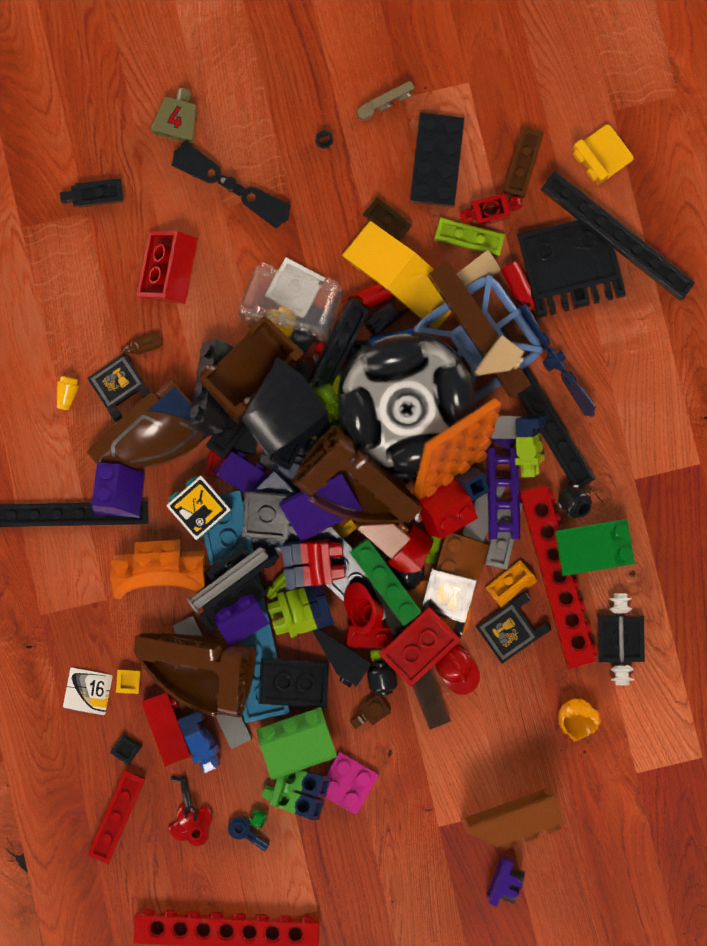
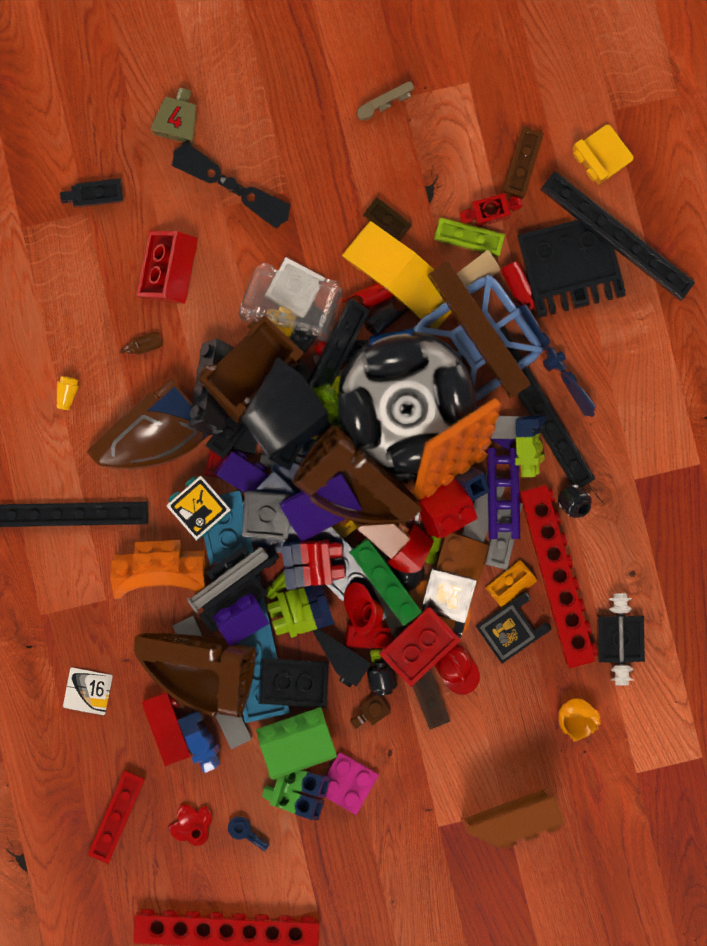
black flag [87,353,151,423] -> none
dark purple slope [91,463,145,518] -> none
black tile [110,734,142,766] -> none
yellow plate [116,669,141,694] -> none
black piece [171,776,199,821] -> none
green hinge [249,809,268,830] -> none
black hinge [315,131,333,149] -> none
black plate [410,113,465,207] -> none
tan slope [472,335,524,376] -> none
dark purple piece [486,855,525,907] -> none
green slope [555,519,635,576] -> none

